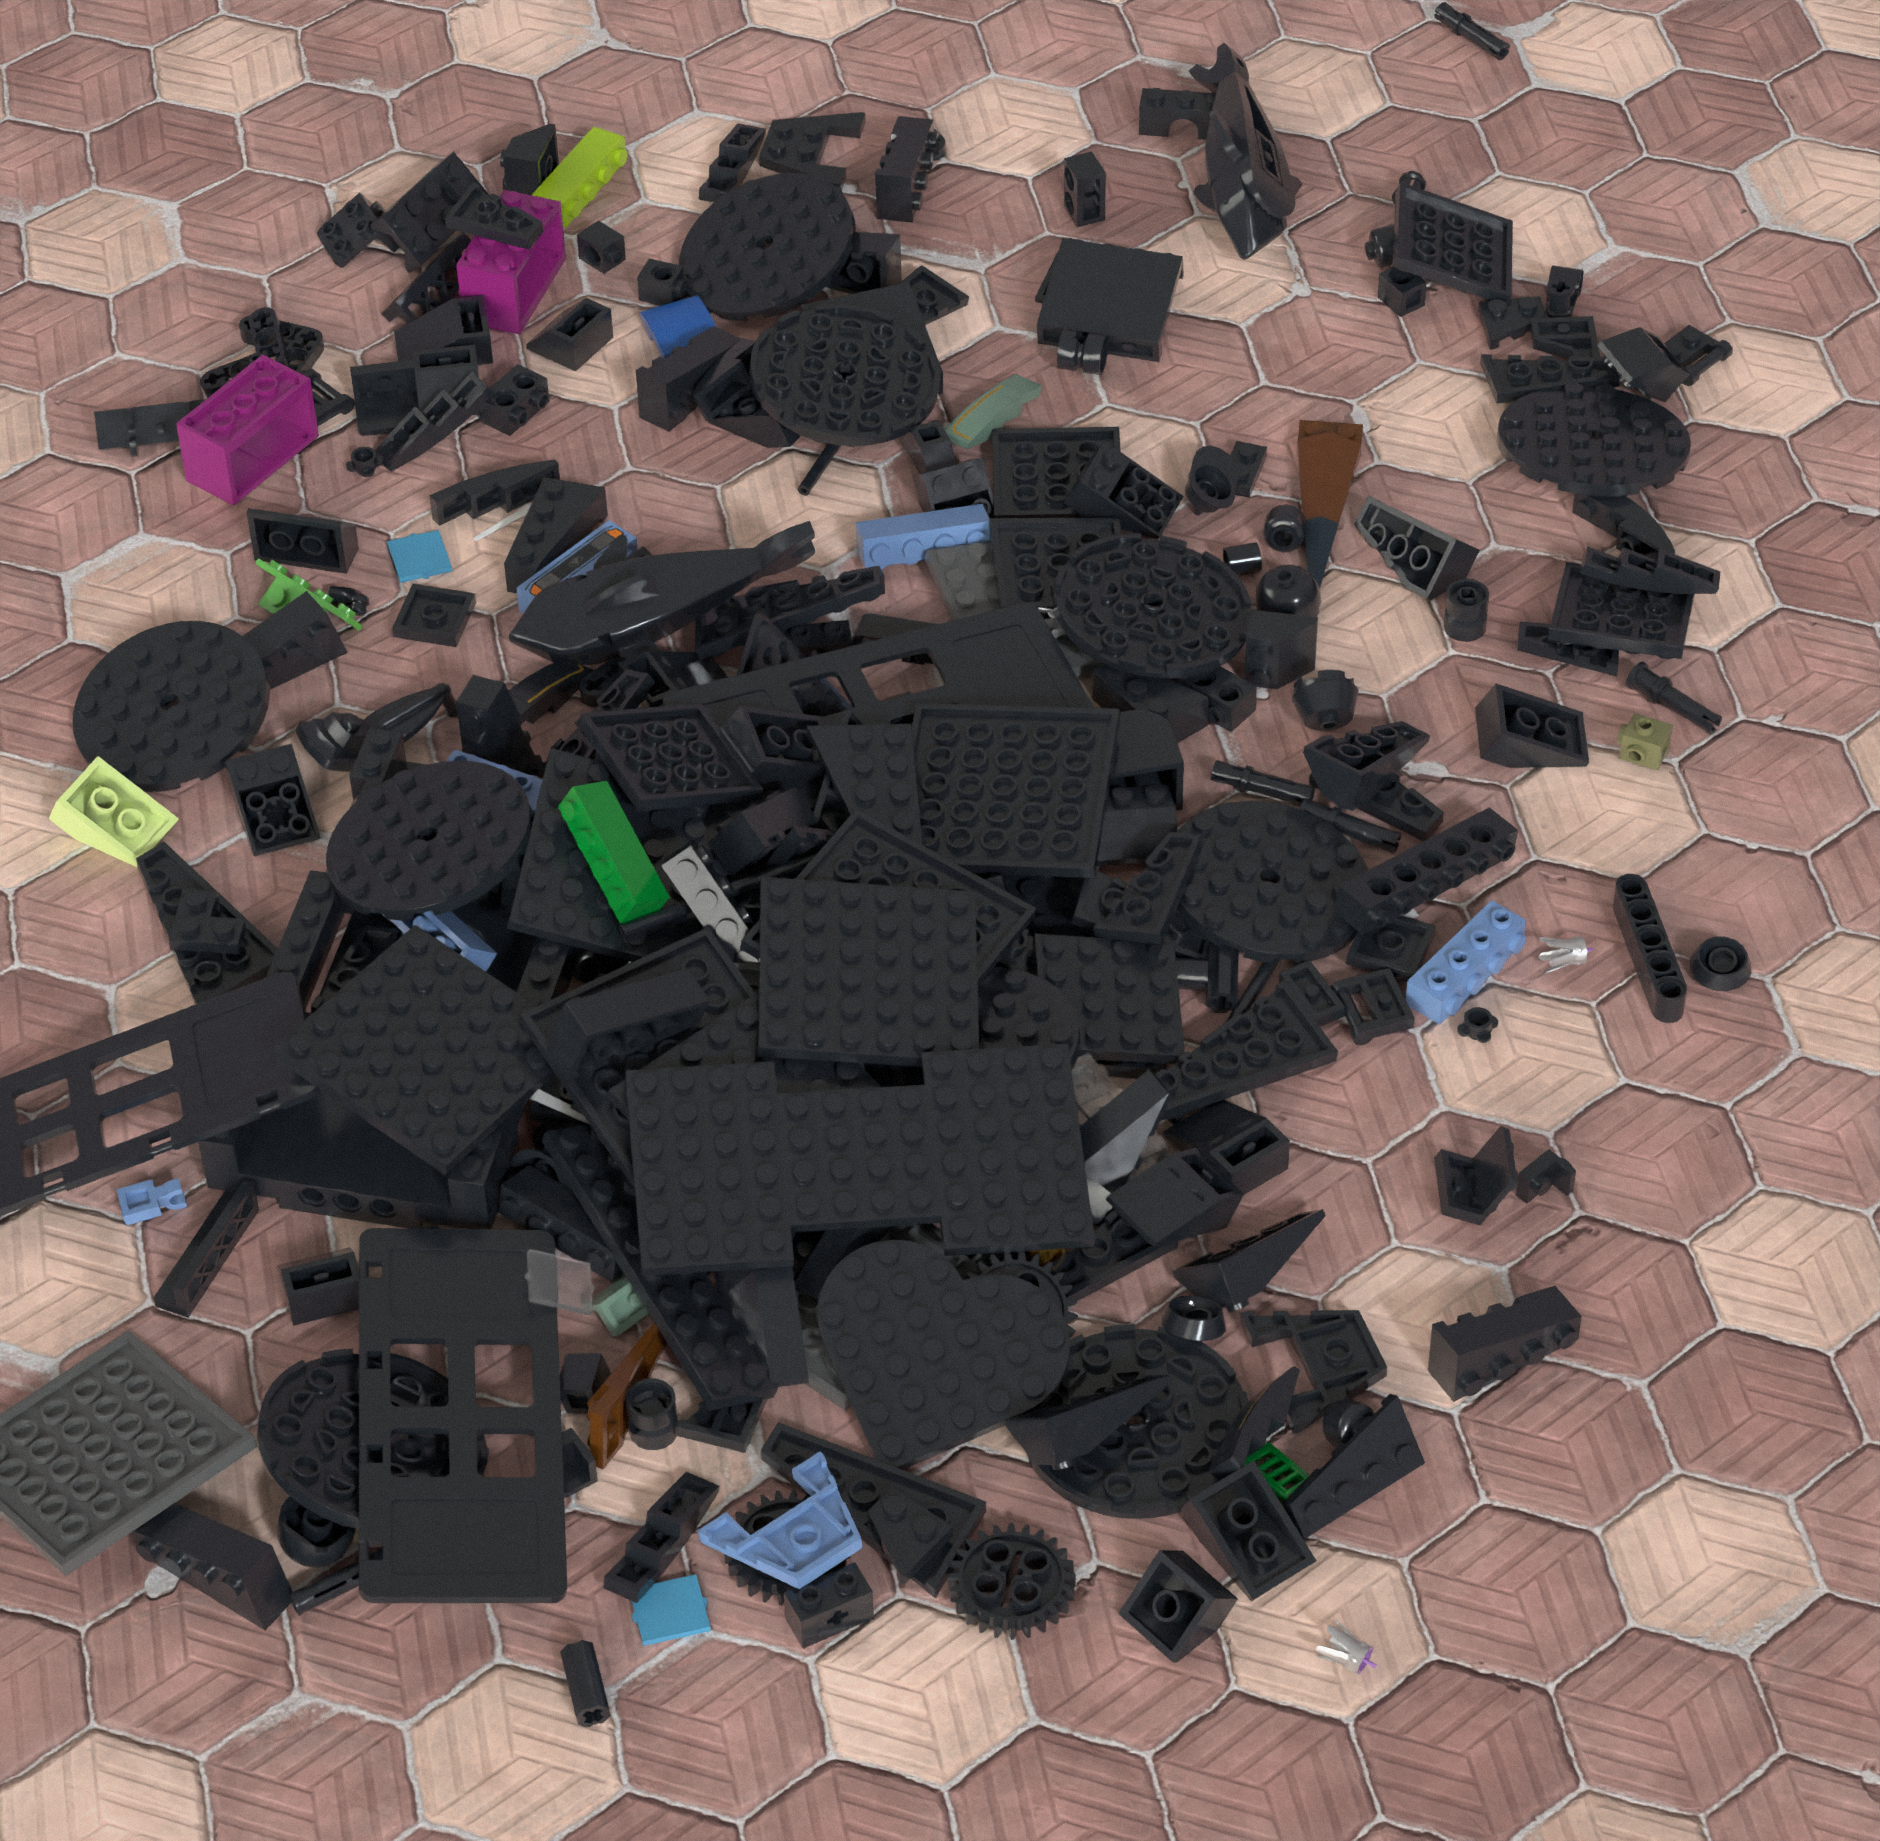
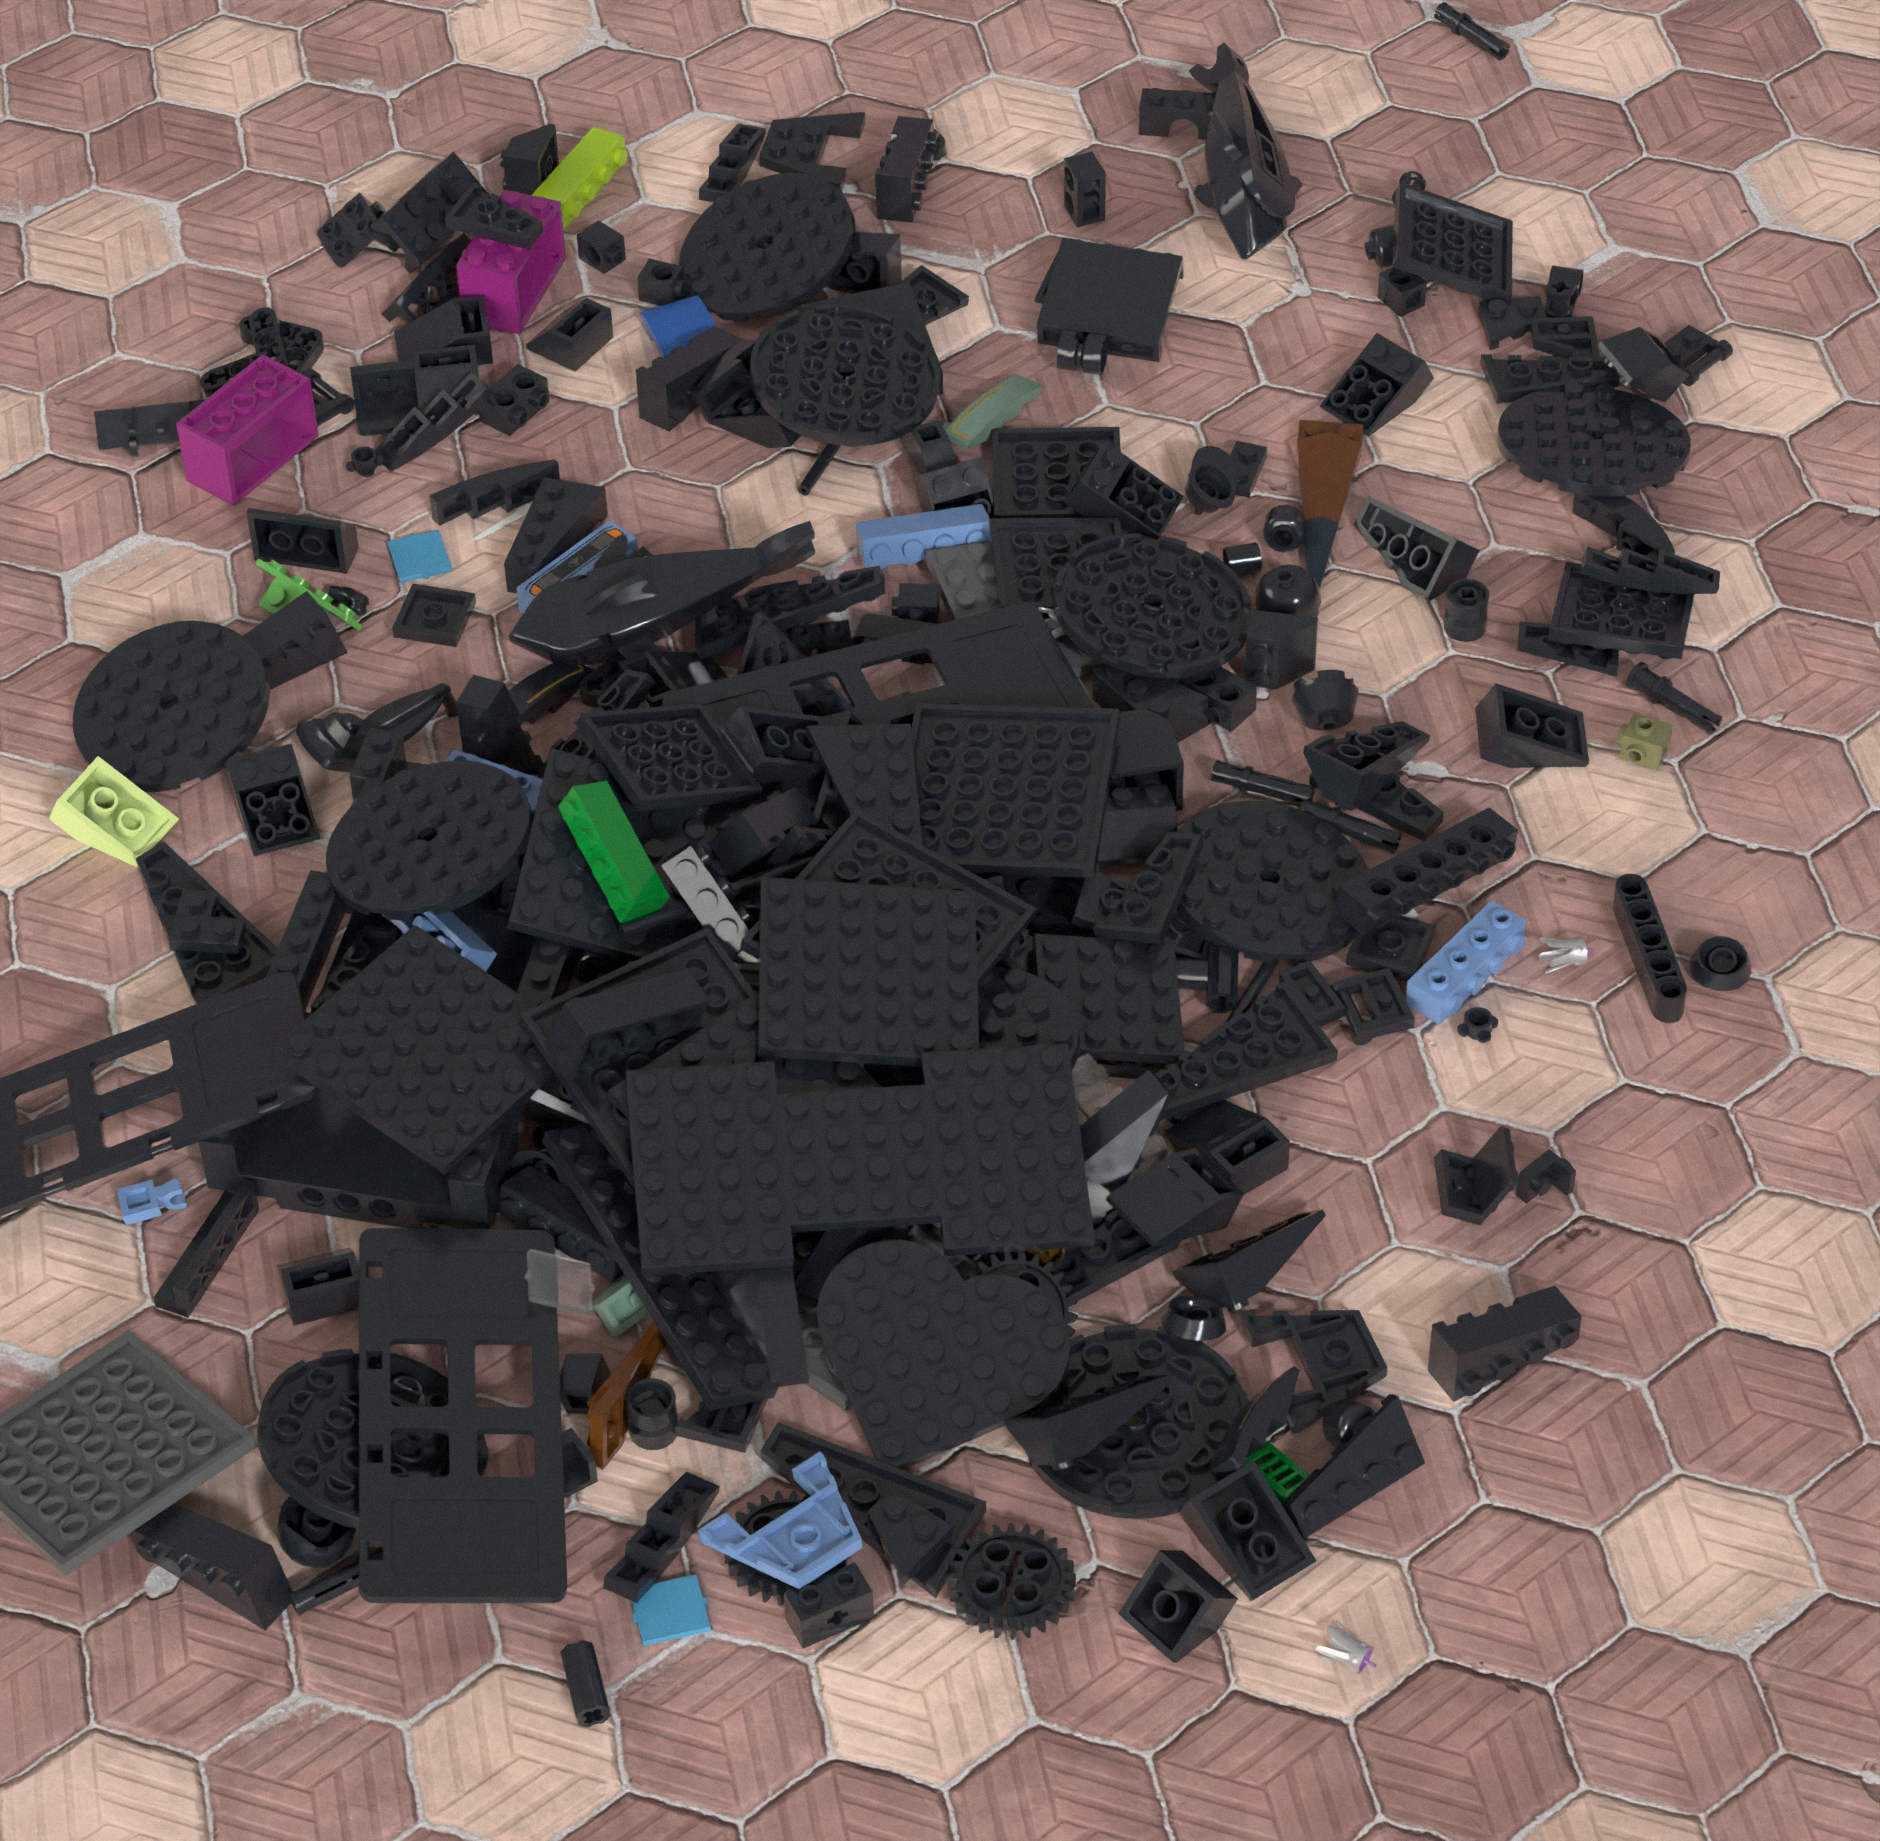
none -> black brick [892,583,940,624]
none -> black slope [1320,333,1434,437]

